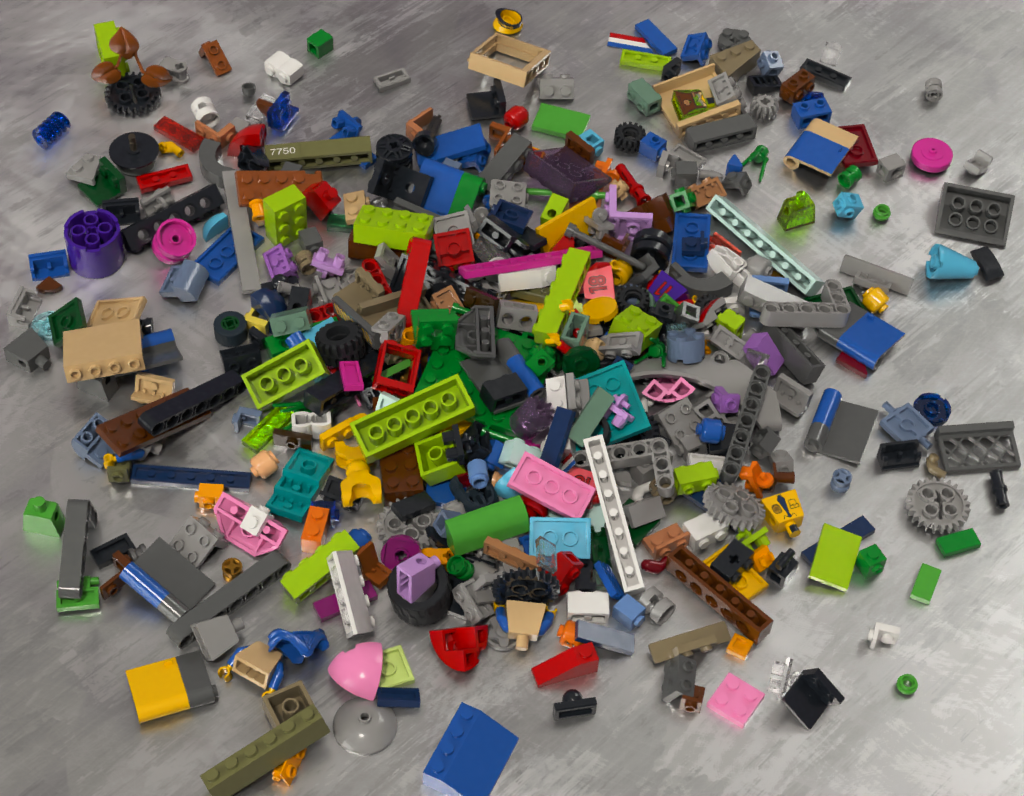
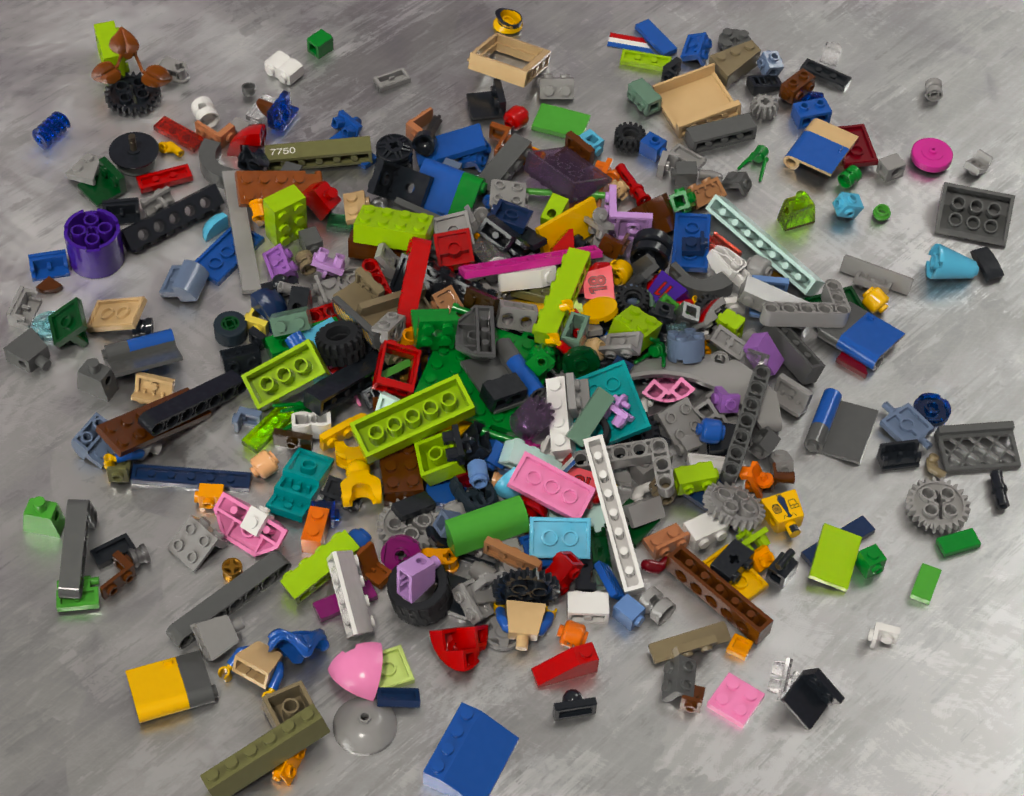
tan panel [63,318,146,383] -> none
dark grey door [119,537,216,623] -> none
dark pink wheel [152,218,197,265] -> none
dark orange bracket [198,40,232,77] -> none
dark pink tile [339,361,364,391] -> none
green wheel [446,555,475,581] -> none
clear tile [535,536,557,574] -> none
dark blue tile [540,406,576,468] -> none
dark grey piece [564,222,646,270] -> none
tile [575,619,635,656] -> none
torso [671,89,715,121] -> none
light grey bracket [708,71,747,114] -> none
blue slope [725,154,743,176] -> none
sand blue wheel [830,468,852,493] -> none
bright green plate [896,674,918,695] -> none

